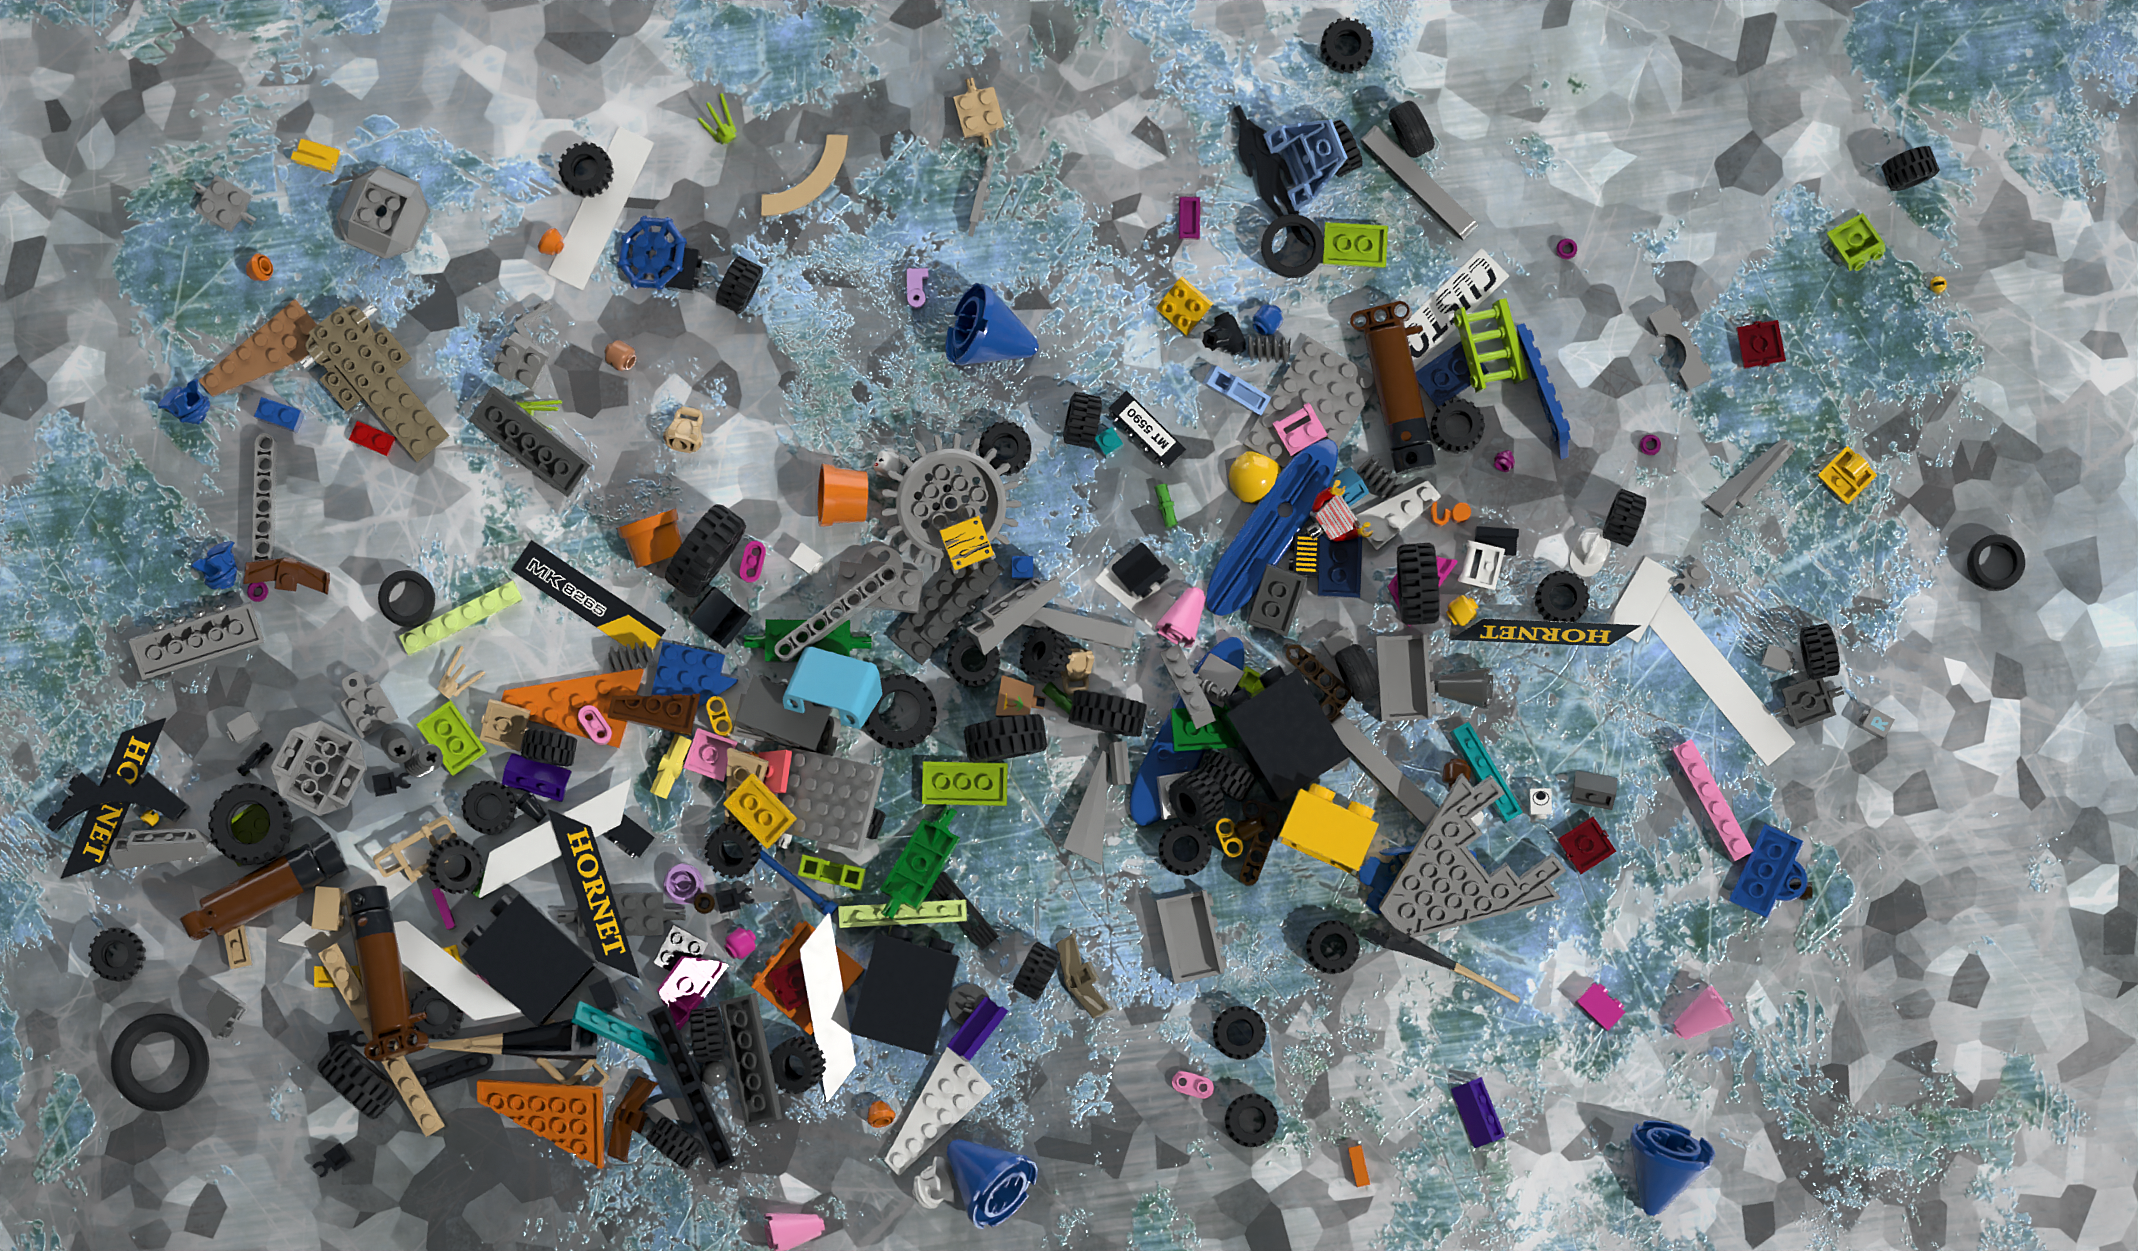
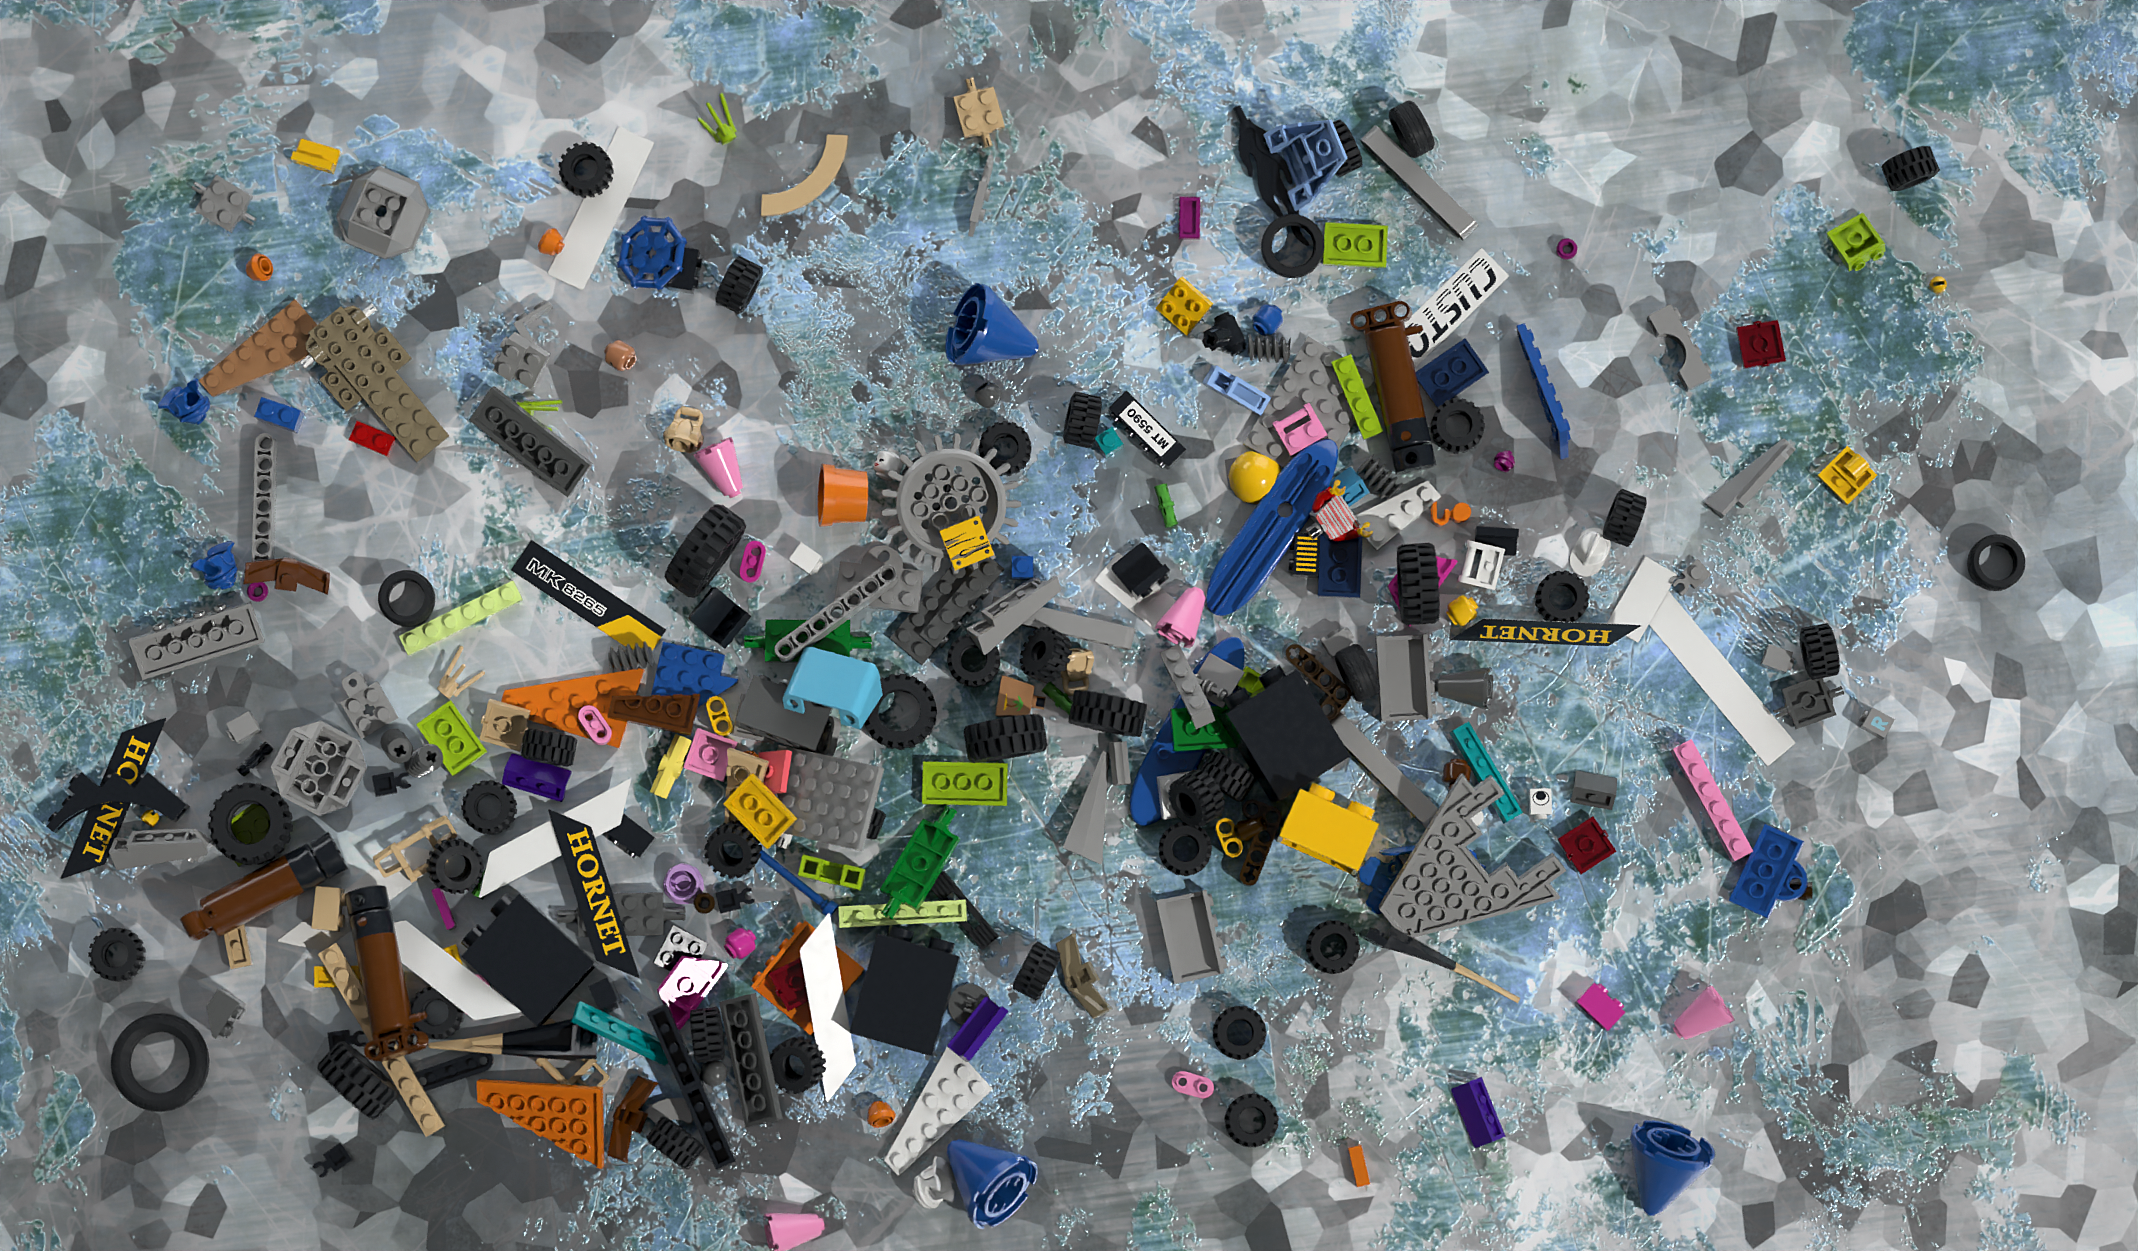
black cone [516,792,547,823] -> none
orange piece [616,508,682,568] -> none
lavender leg [907,268,929,309] -> none
dark grey tile [1247,563,1307,637] -> none
black tyre [1320,17,1374,74] -> none
lime fence [1453,298,1529,393] -> none
magenta plate [1640,434,1661,456] -> none
none -> bright pink cone [693,437,743,498]
none -> dark grey piece [975,381,1001,408]
none -> lime plate [1331,354,1383,440]

